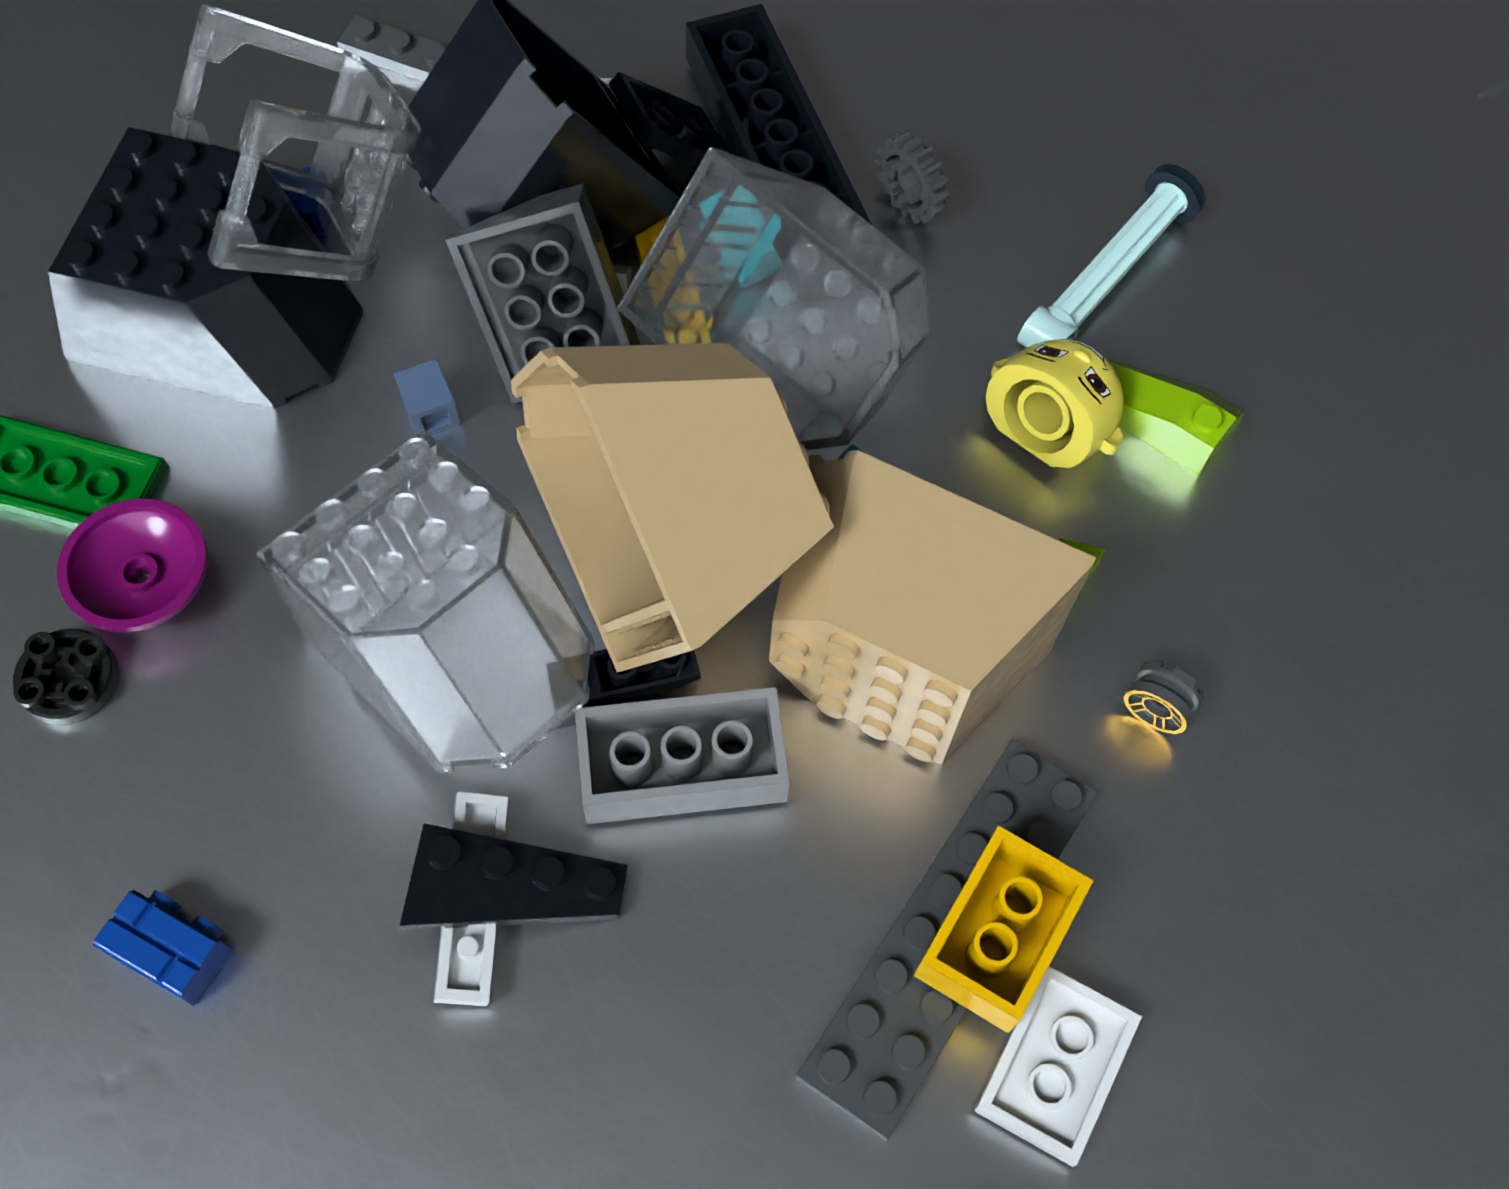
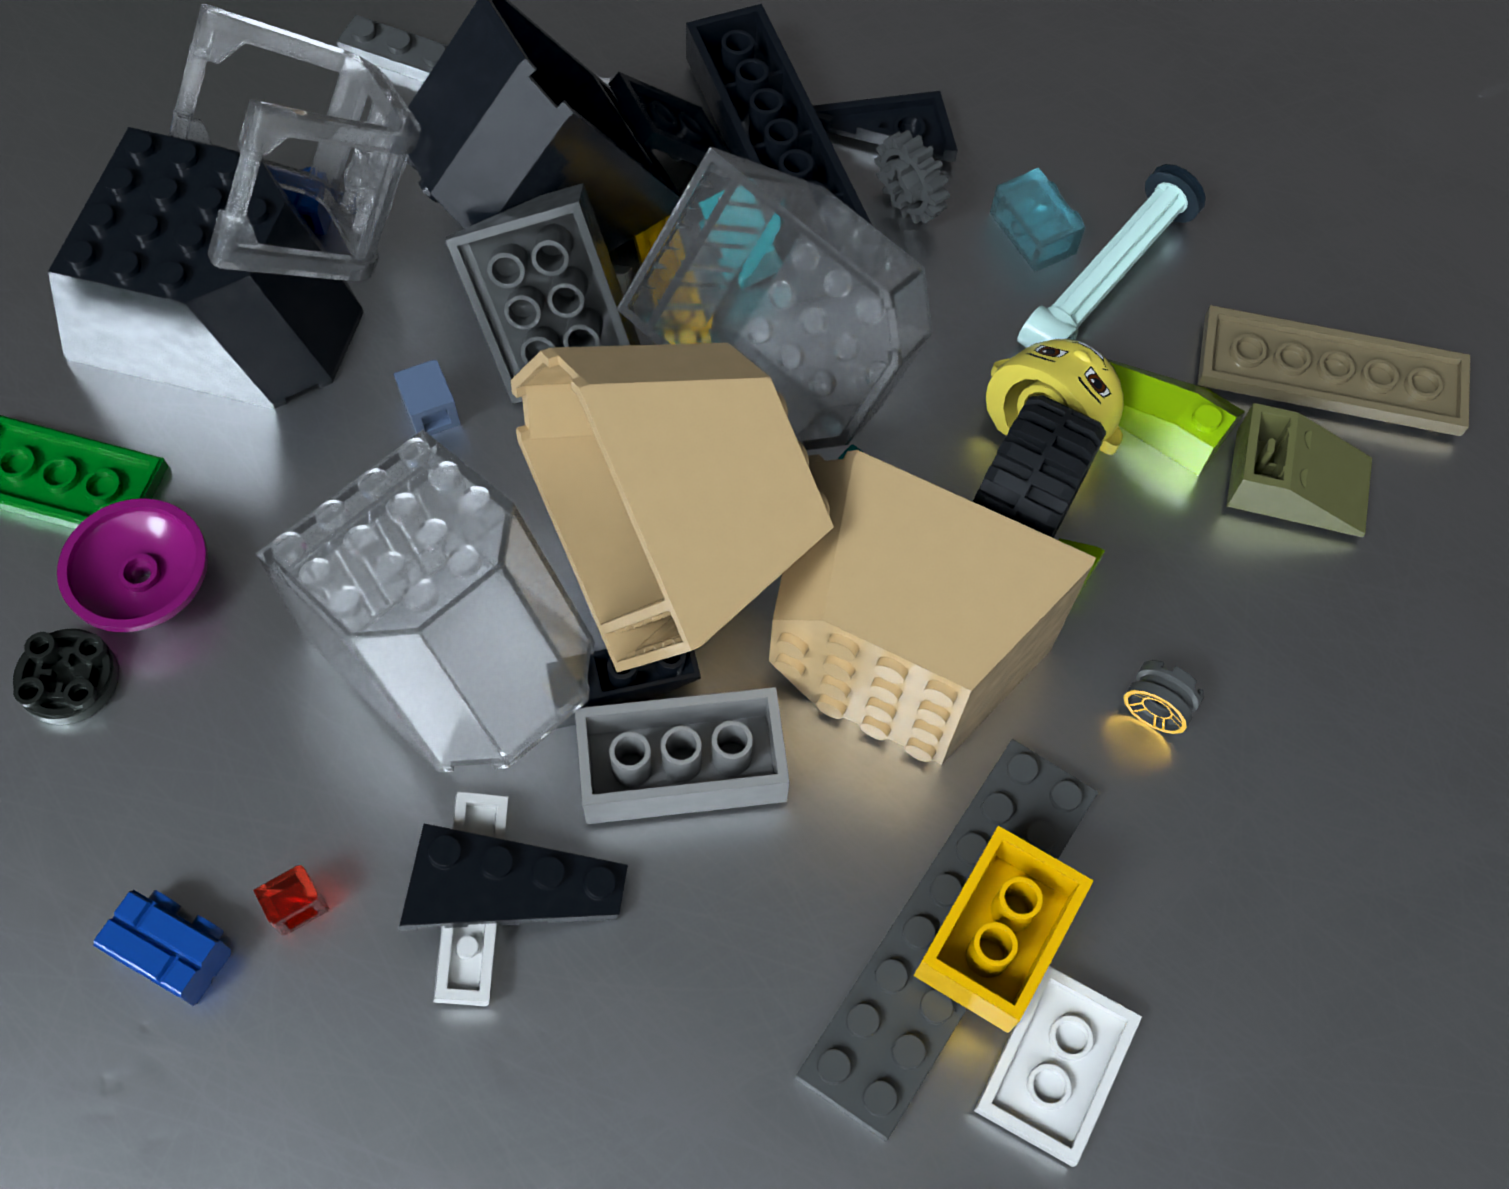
none -> clear red slope [253,865,330,936]
none -> black wing [813,91,958,162]
none -> black tyre [973,395,1106,538]
none -> clear light blue brick [990,168,1085,272]
none -> dark tan plate [1197,305,1470,437]
none -> olive slope [1227,403,1372,538]

